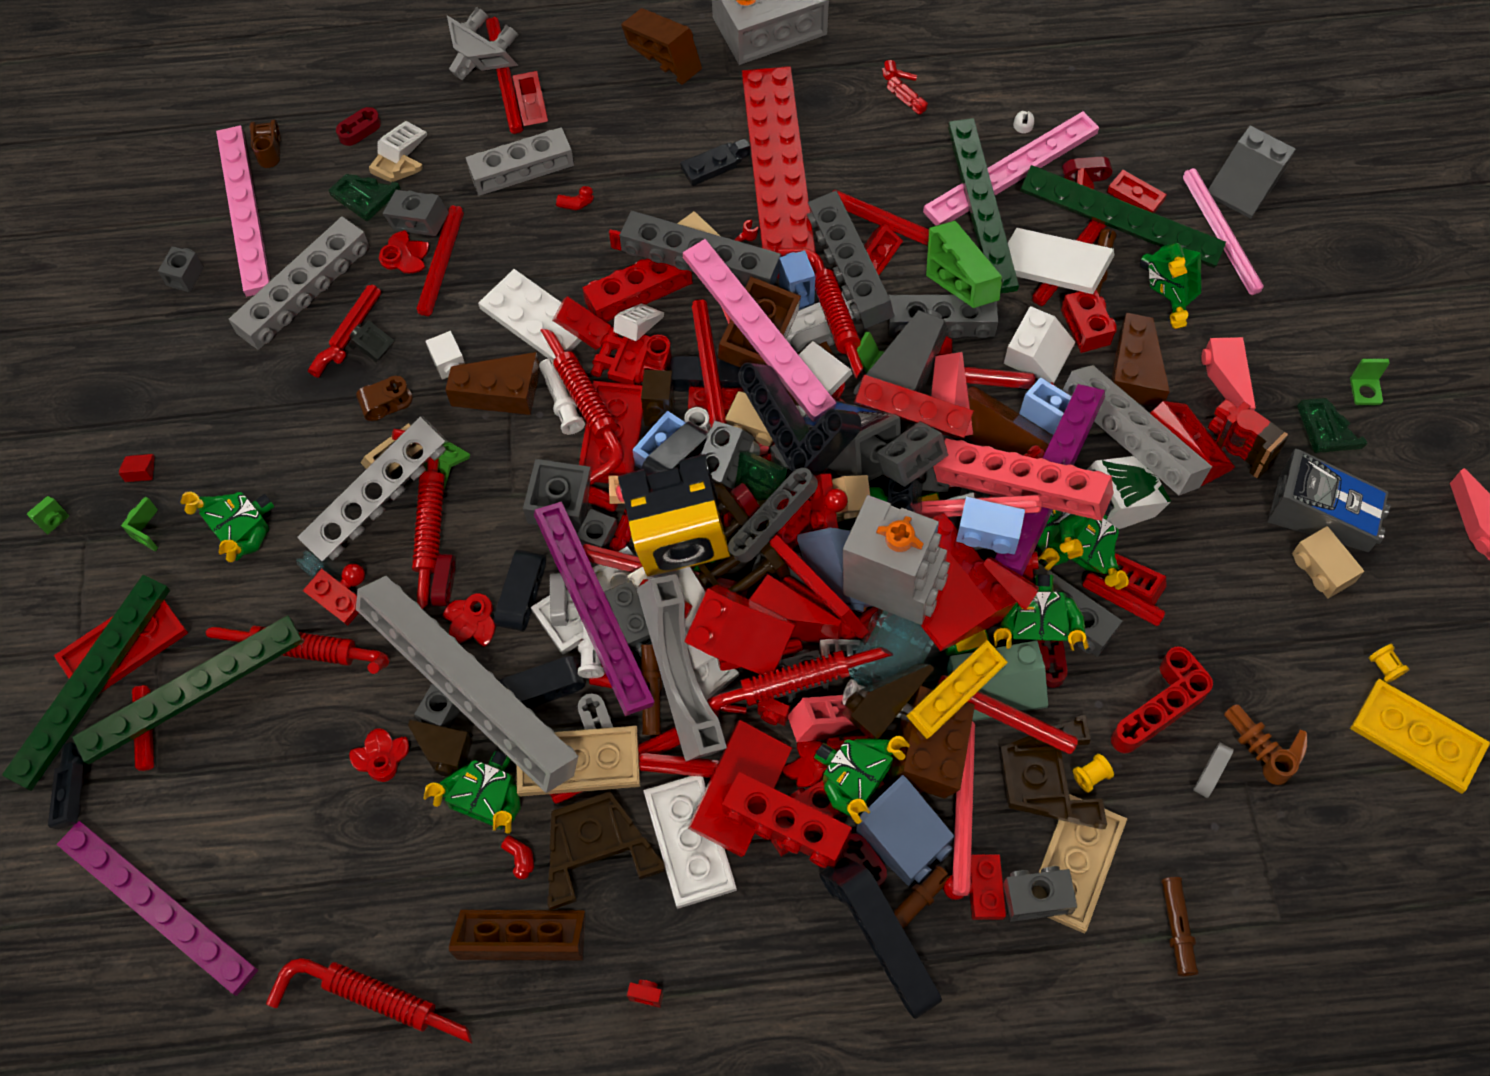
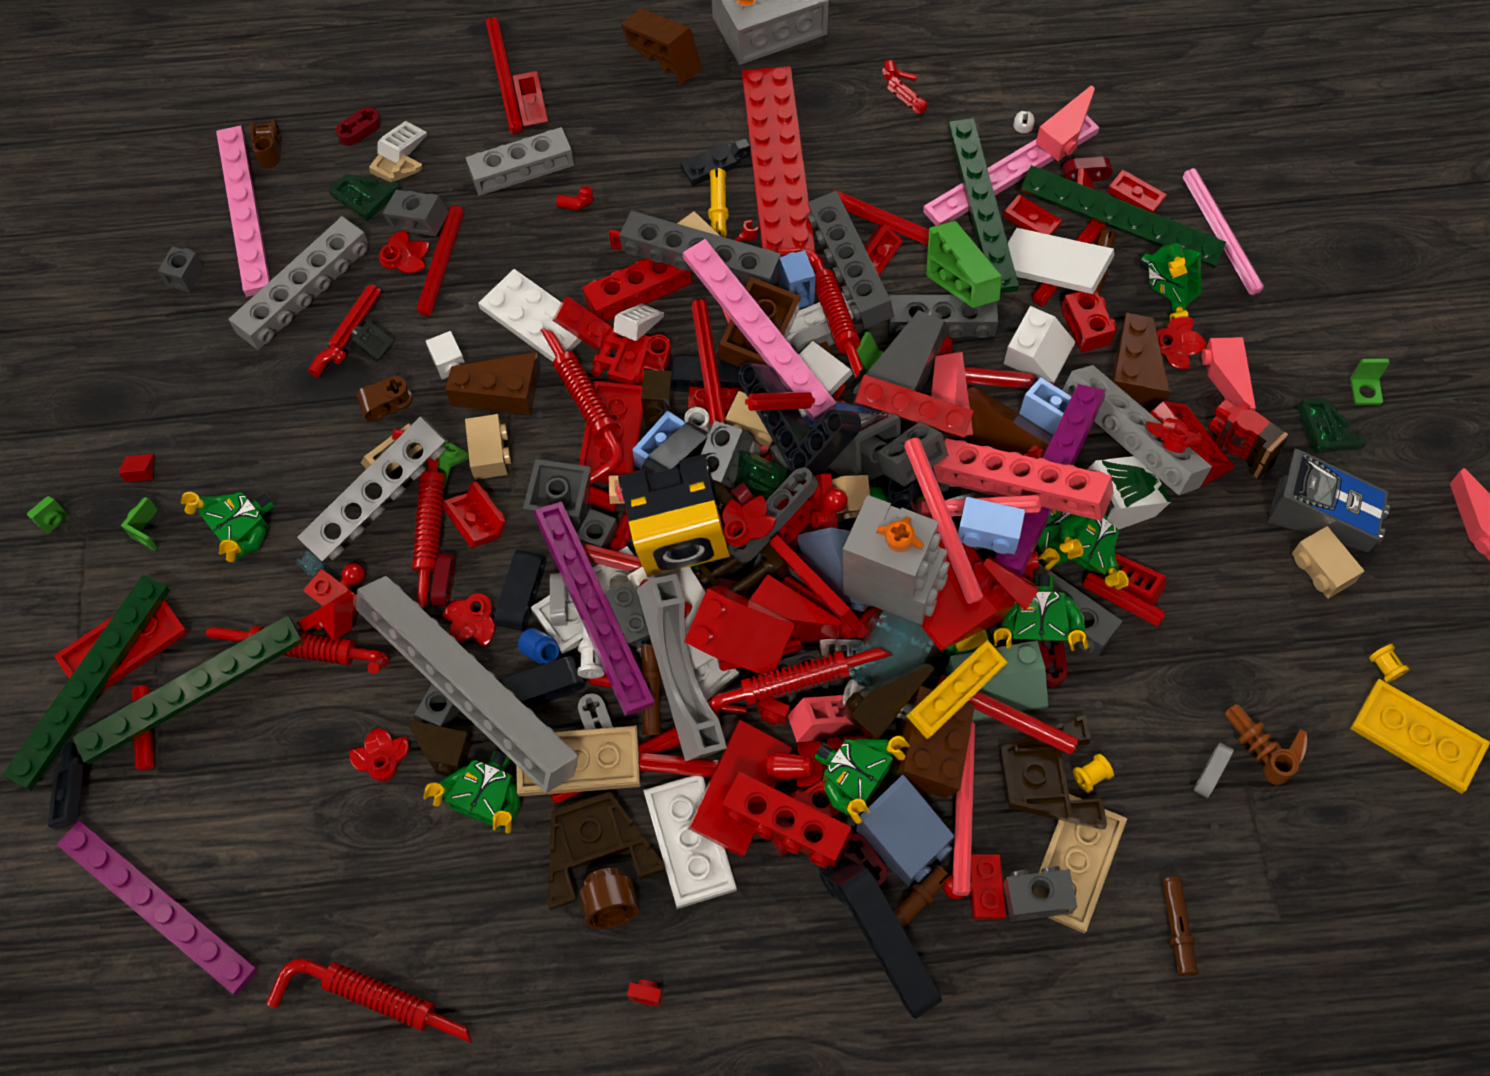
light grey connector [447,7,519,80] -> none
reddish brown slope [449,910,585,961] -> none
red arm [501,835,534,879] -> none
white pin [539,358,585,435] -> none
red beam [1111,647,1213,753] -> none
dark grey slope [1208,125,1296,219] -> none
none -> red slope [297,590,353,640]
none -> red bracket [442,482,506,548]
none -> tan brick [465,414,511,480]
none -> blue brick [518,628,559,664]
none -> reddish brown piece [579,868,639,929]
none -> yellow pin [708,168,728,237]
none -> red plate [722,496,776,547]
none -> red axle [745,392,815,411]
none -> red cone [767,751,813,782]
none -> coral axle [904,438,983,604]
none -> red plate [1003,194,1062,235]
none -> coral slope [1036,86,1095,161]
none -> red plate [1145,418,1202,453]
none -> red plate [1157,316,1207,369]

